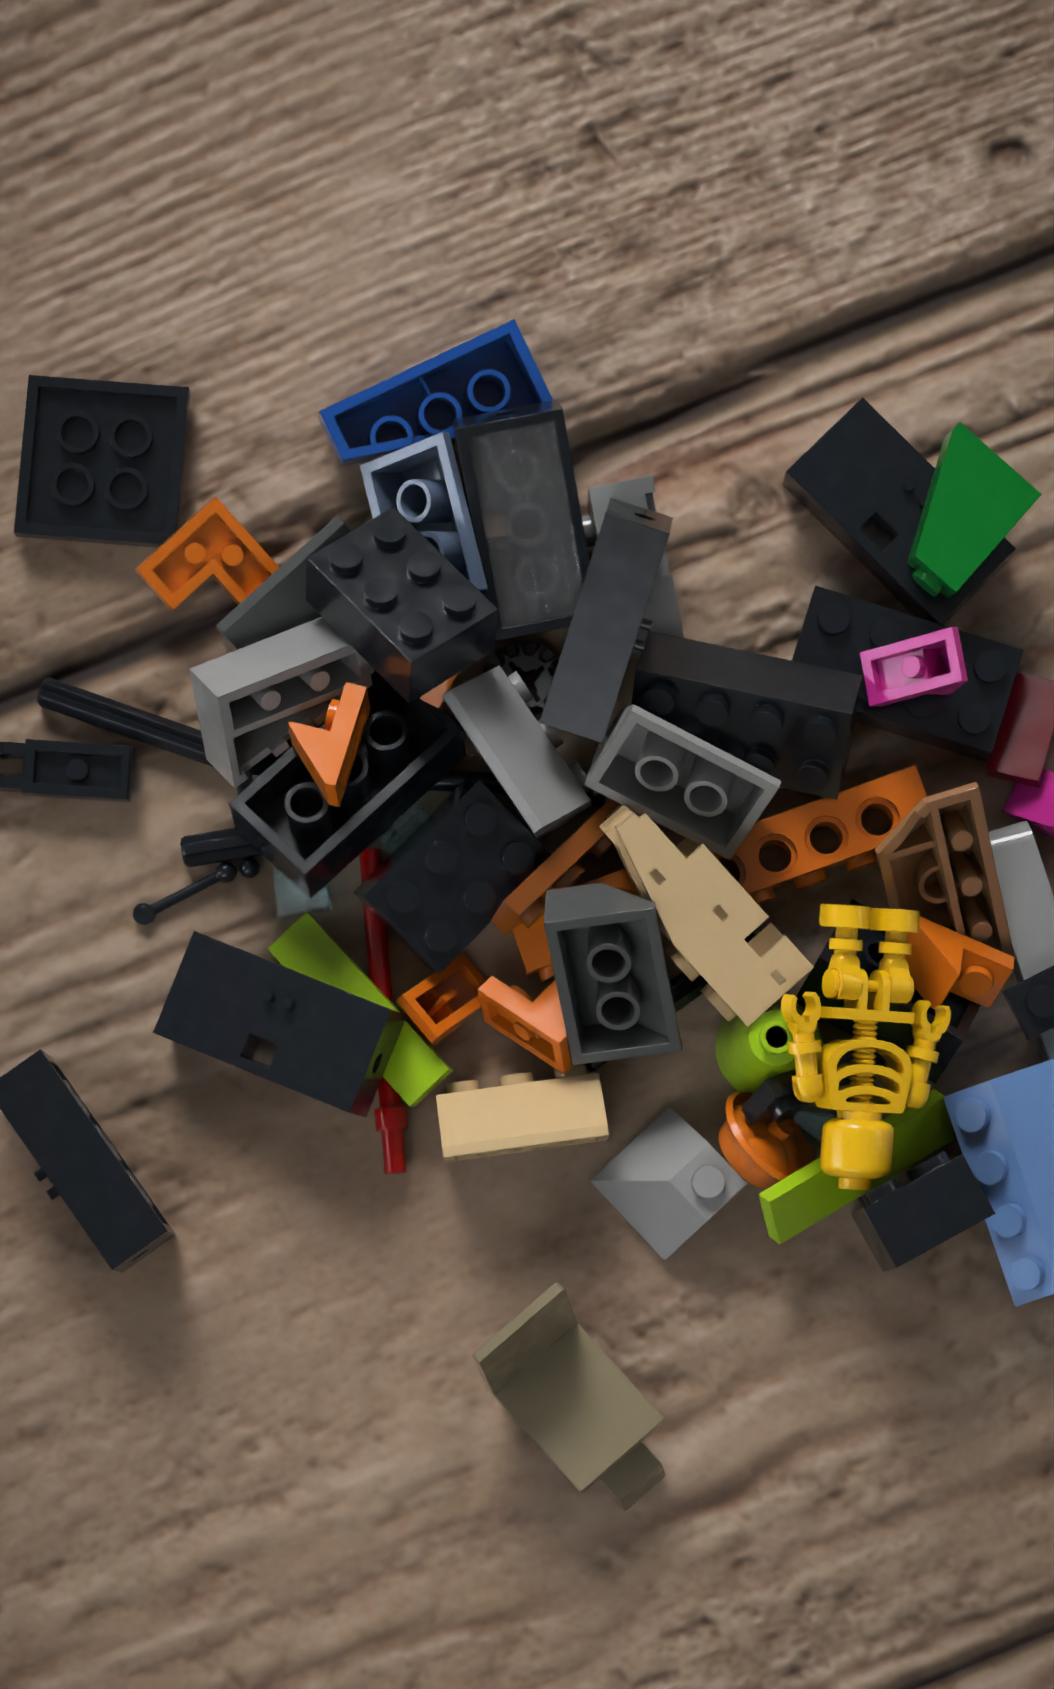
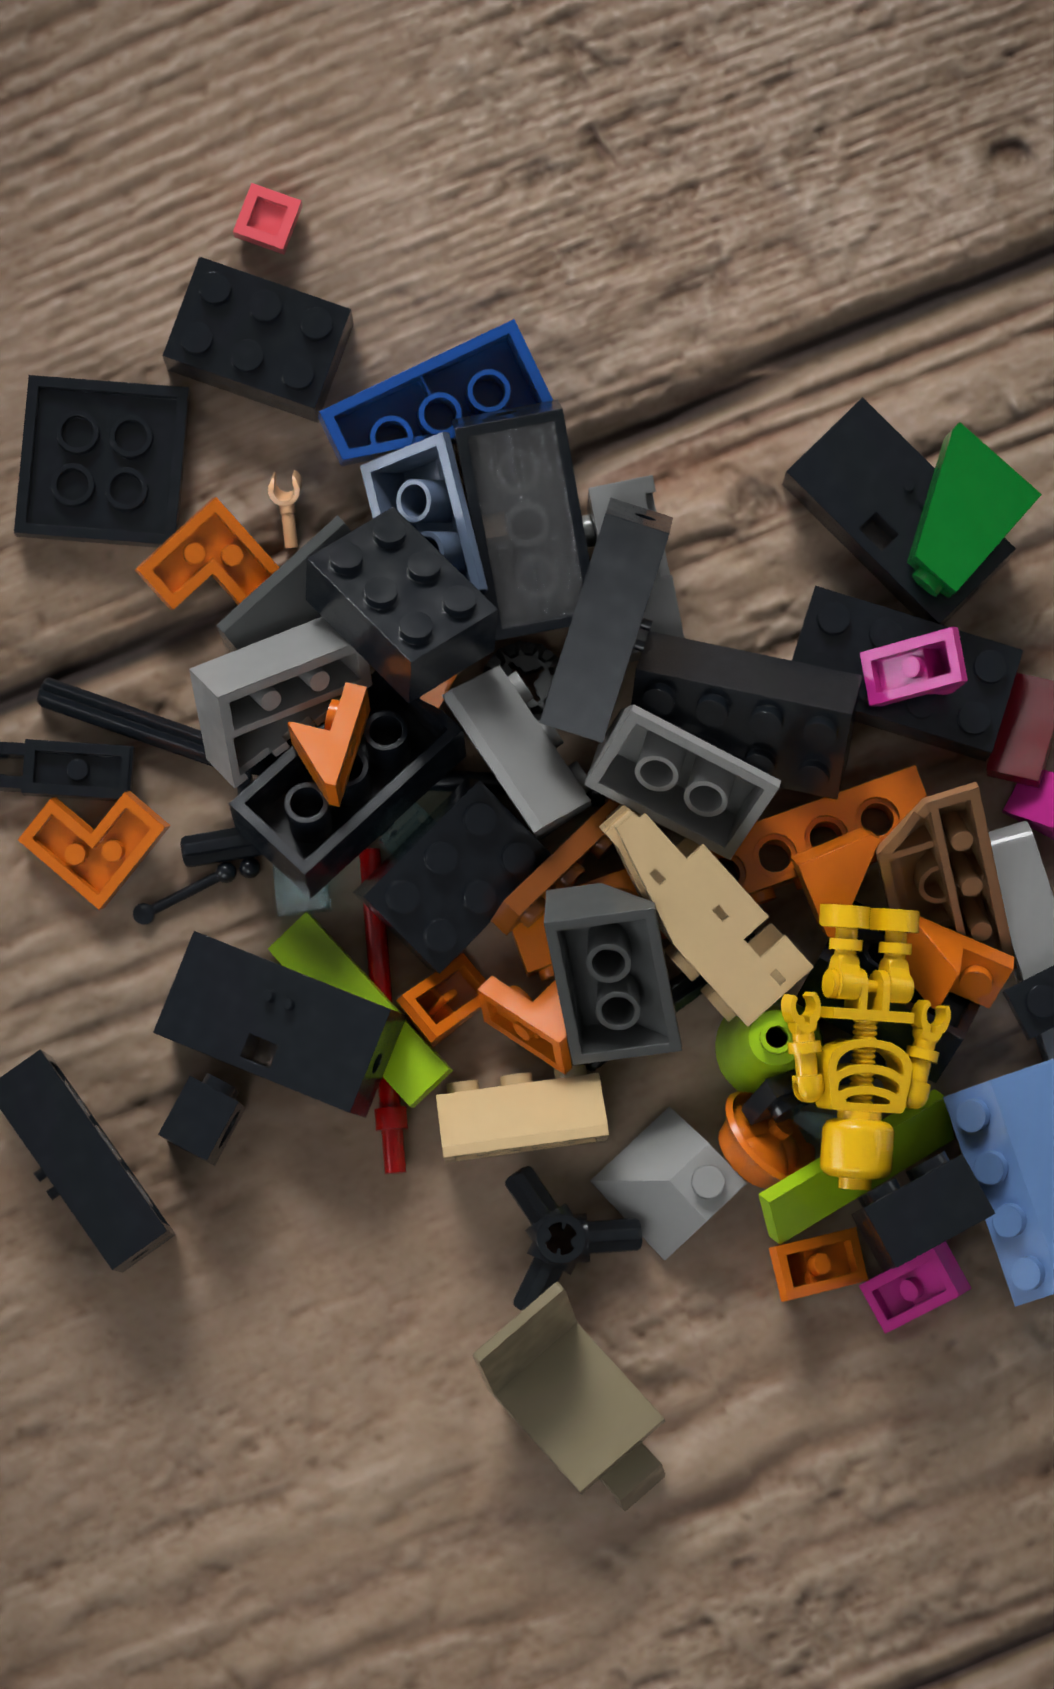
none -> orange plate [18,791,171,910]
none -> black brick [158,1073,246,1166]
none -> black brick [162,256,354,423]
none -> coral plate [233,183,302,255]
none -> light nougat hand [268,470,303,548]
none -> black bush [505,1166,642,1311]
none -> orange slope [769,1227,869,1302]
none -> orange slope [790,827,880,938]
none -> dark pink slope [859,1241,972,1334]

